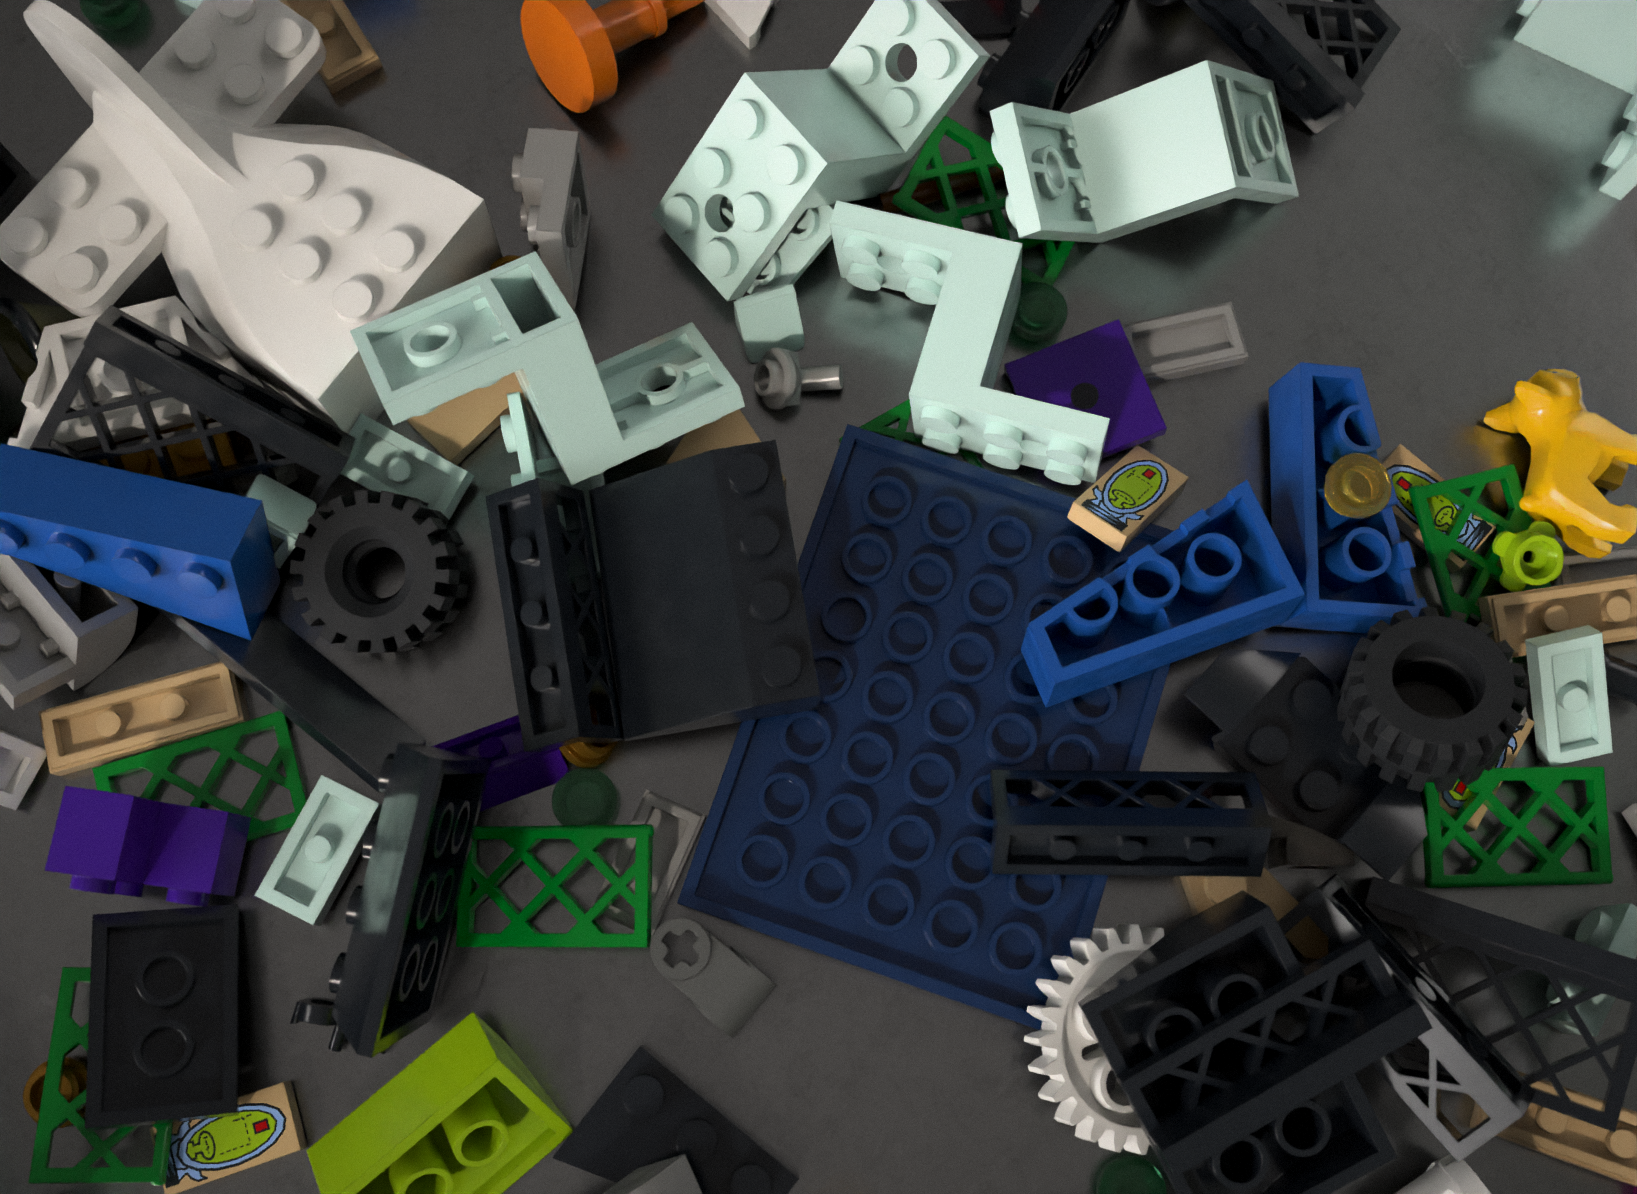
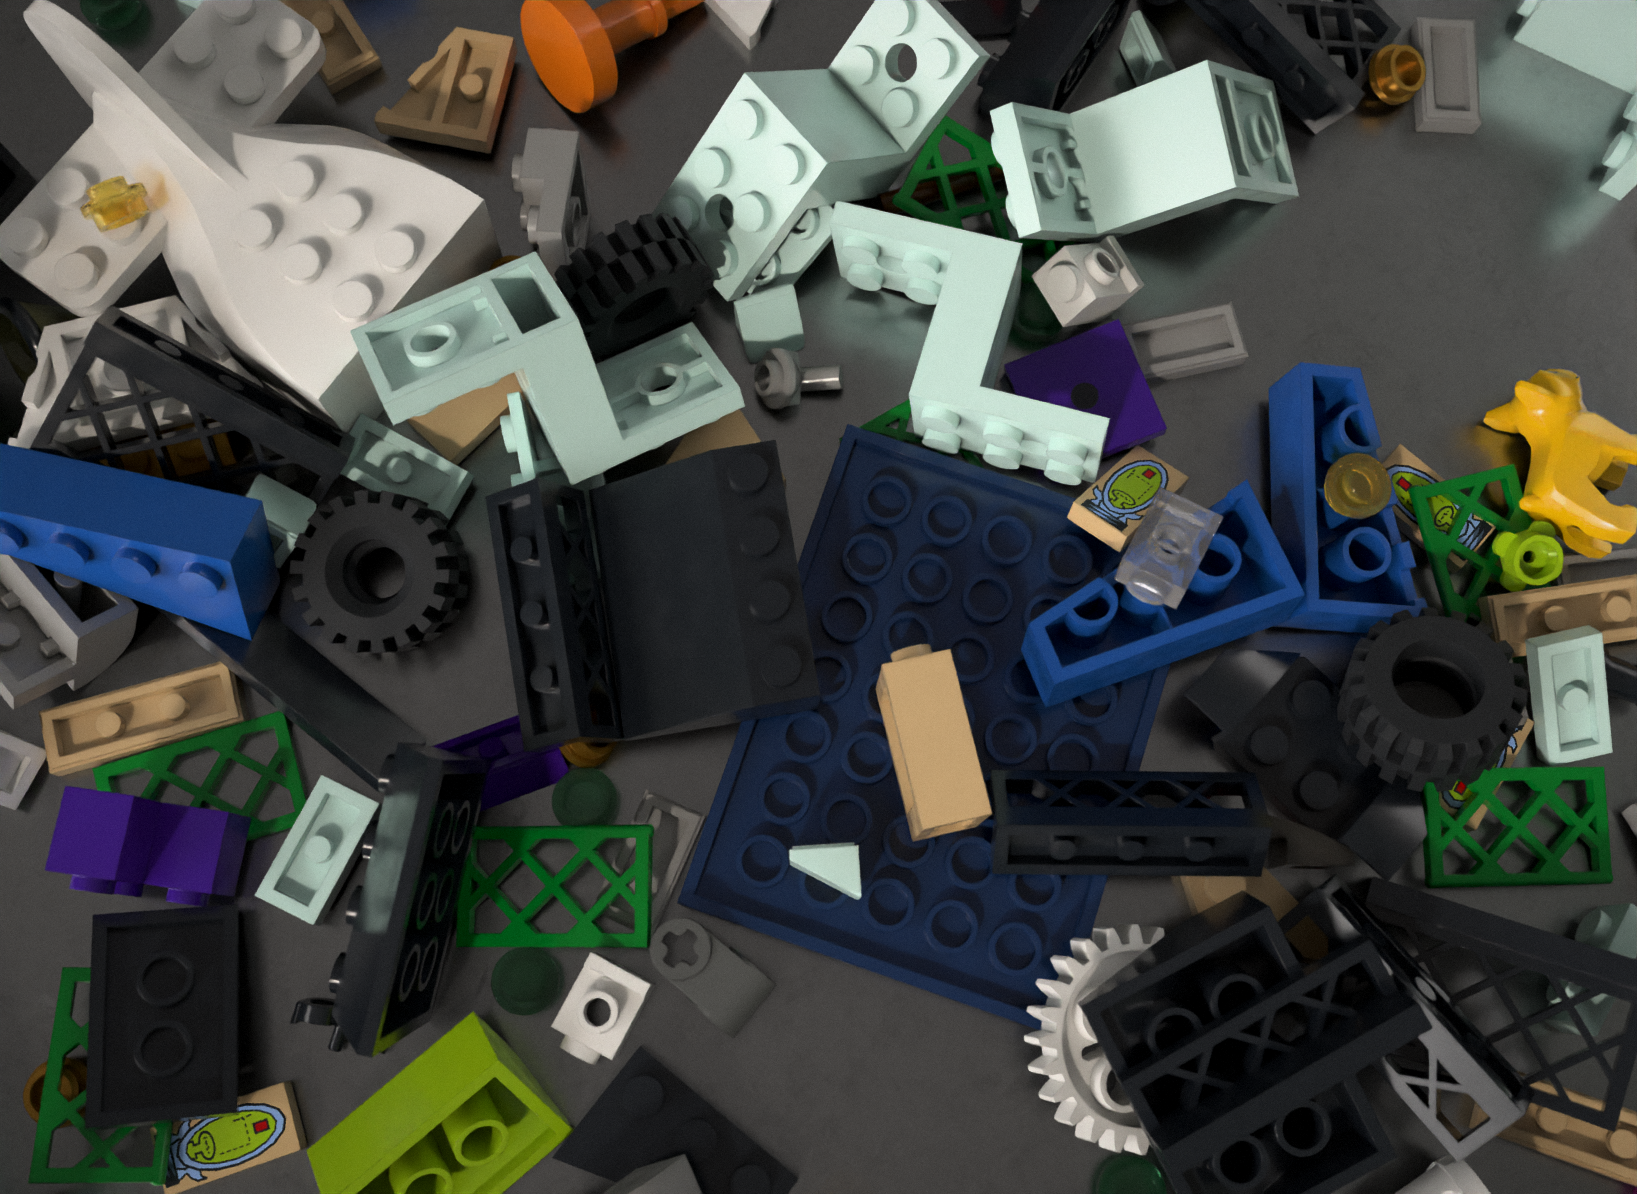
none -> clear yellow plate [80,176,150,232]
none -> tan wing [374,27,518,154]
none -> clear green plate [491,947,560,1016]
none -> white brick [551,952,656,1065]
none -> black tyre [554,213,714,362]
none -> light aqua slope [789,842,861,900]
none -> tan window [875,644,992,842]
none -> white brick [1032,235,1145,327]
none -> clear brick [1114,487,1223,609]
none -> light aqua slope [1119,10,1177,87]
none -> pearl gold plate [1369,44,1426,105]
none -> light grey tile [1410,17,1481,134]

